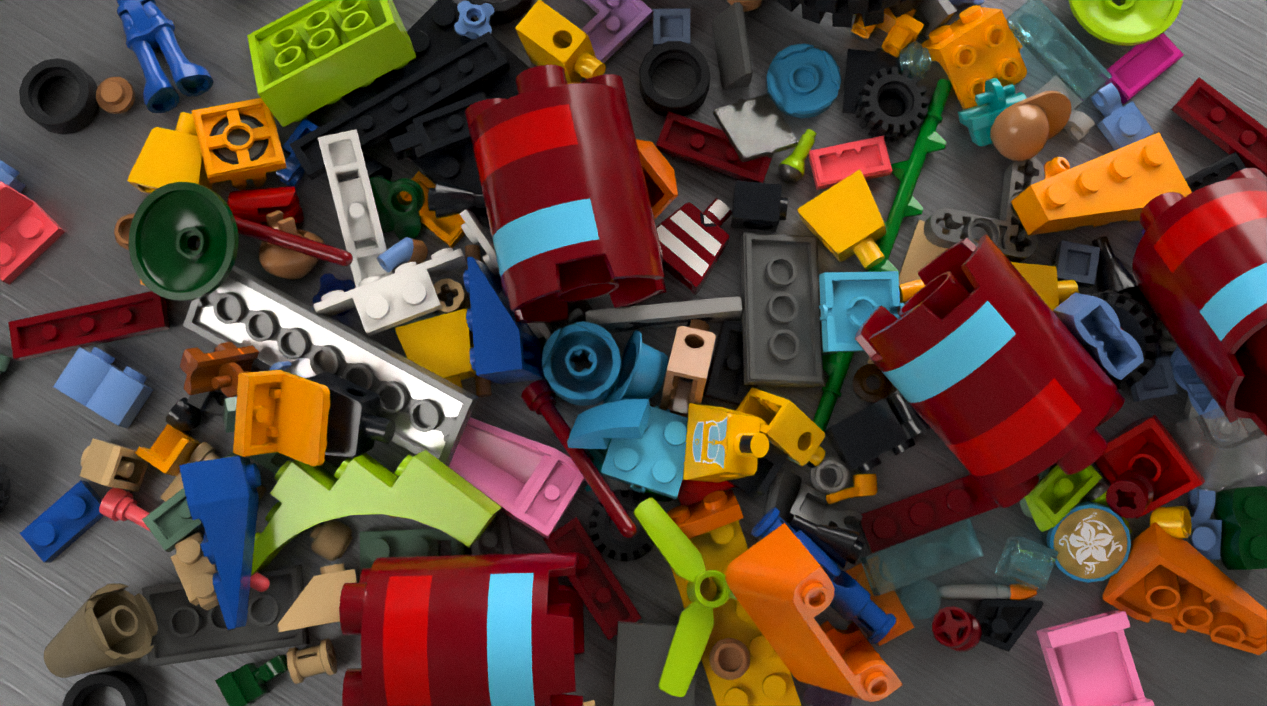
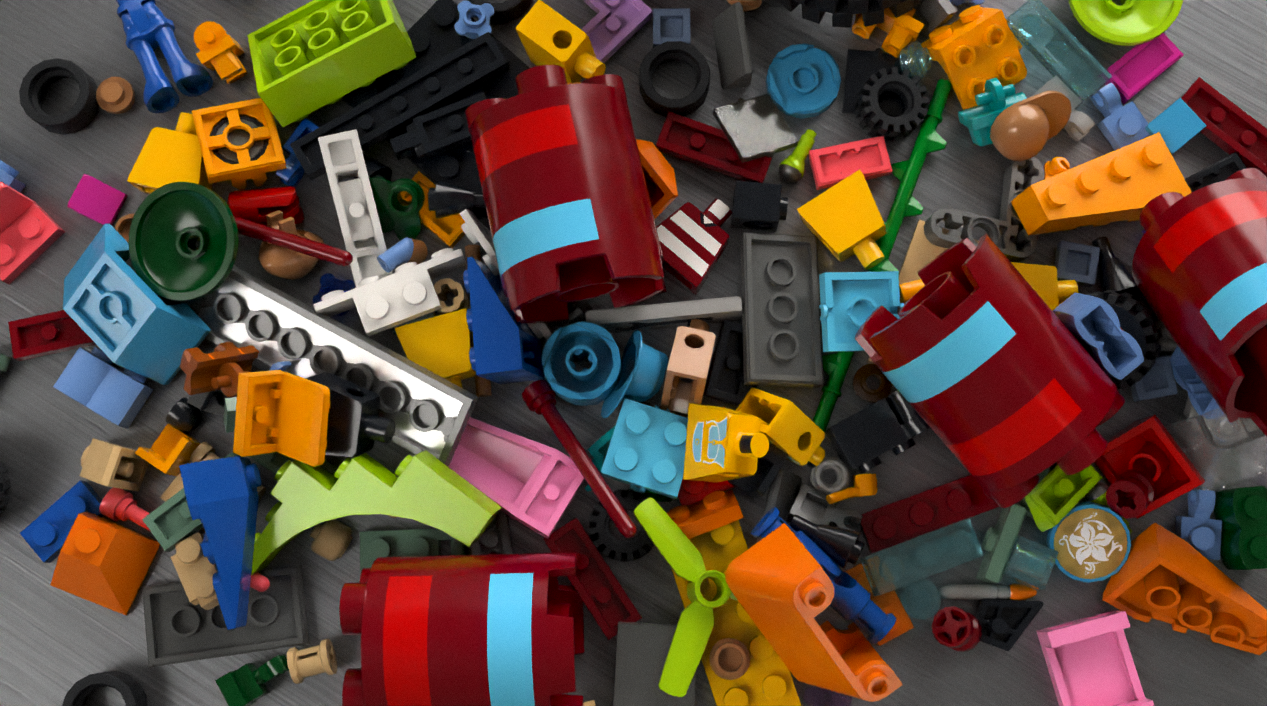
dark tan cone [44,583,158,678] -> none
tan slope [277,563,357,633] -> none
dark azure slope [567,399,651,449] -> none
yellow piece [1149,506,1192,539] -> none
none -> orange slope [50,511,160,615]
none -> dark azure slope [63,223,211,385]
none -> dark pink slope [67,174,128,225]
none -> light orange hips [194,21,248,84]
none -> sand green plate [976,504,1027,584]
none -> dark azure panel [1145,97,1207,155]

